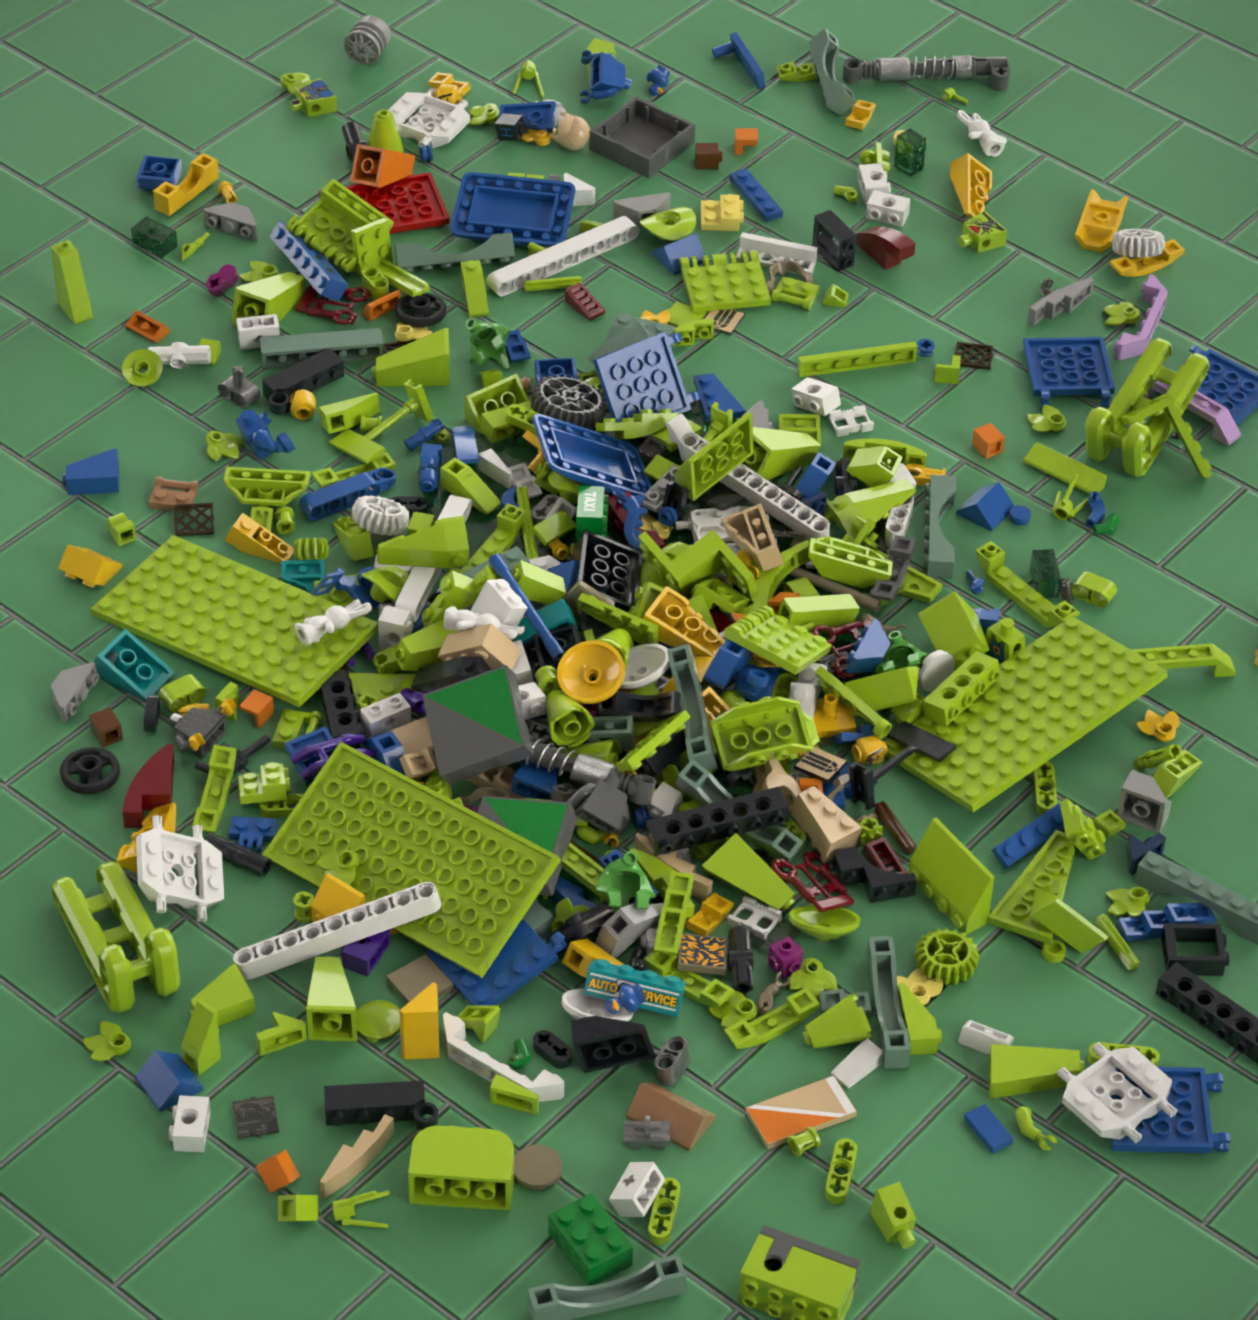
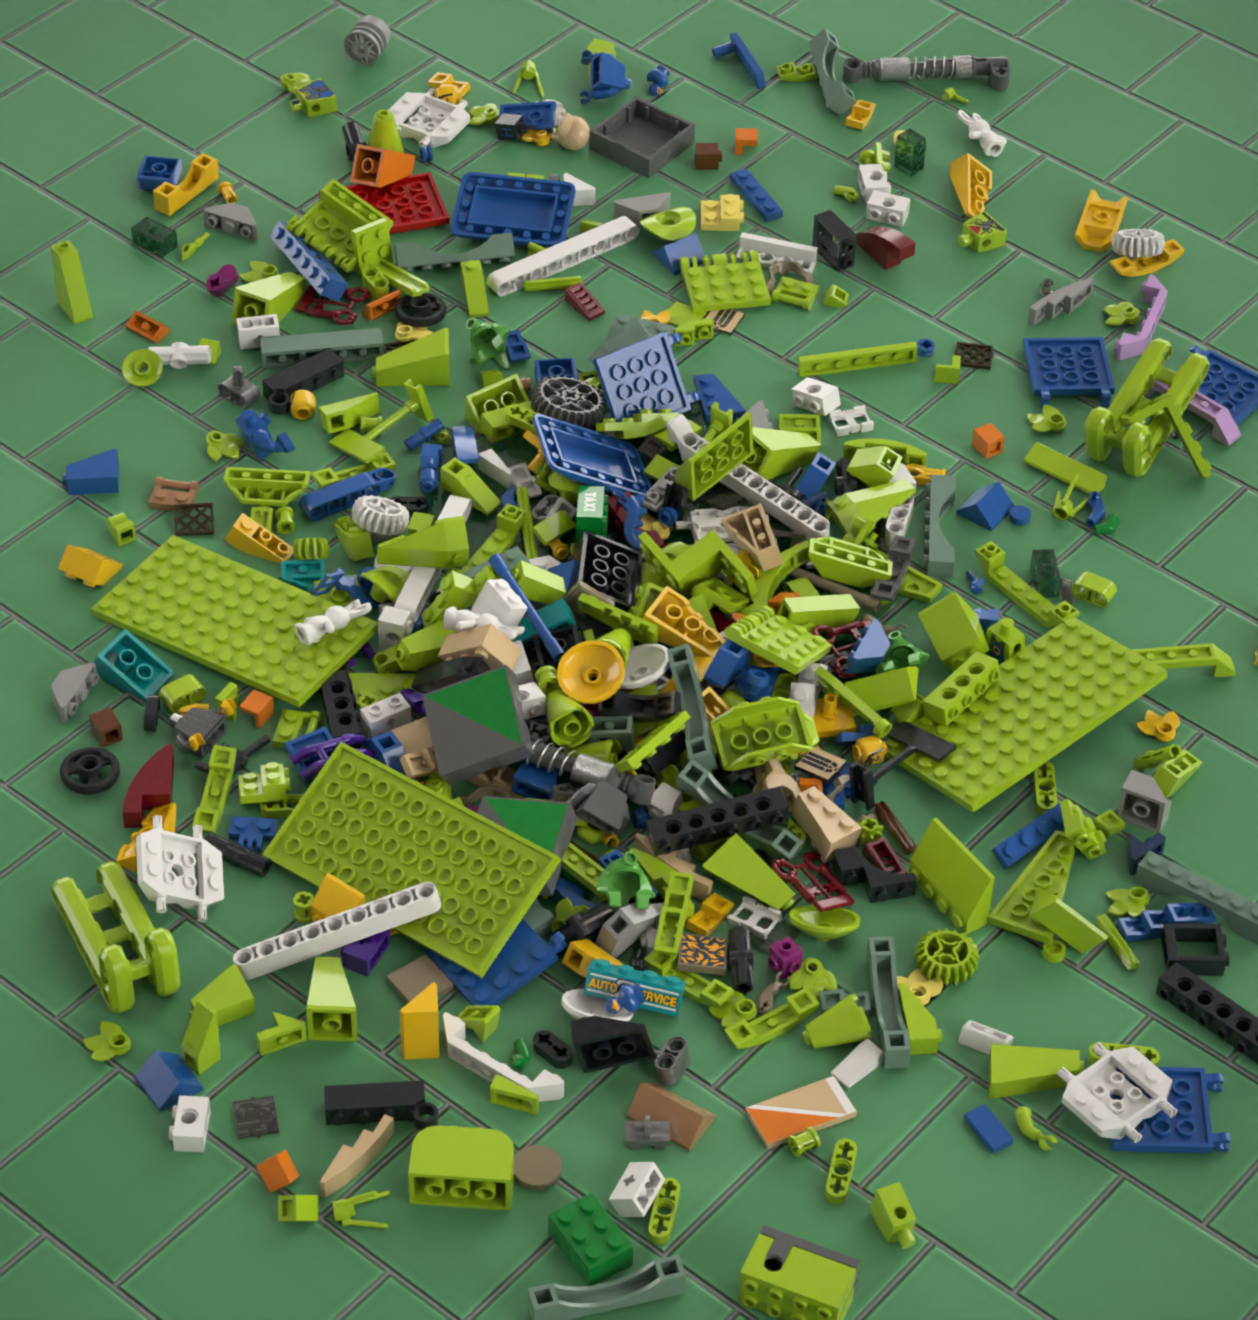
lime plate [317,850,359,886] -> none
lime dish [356,1000,400,1042] -> none
white tile [917,650,955,692] -> none

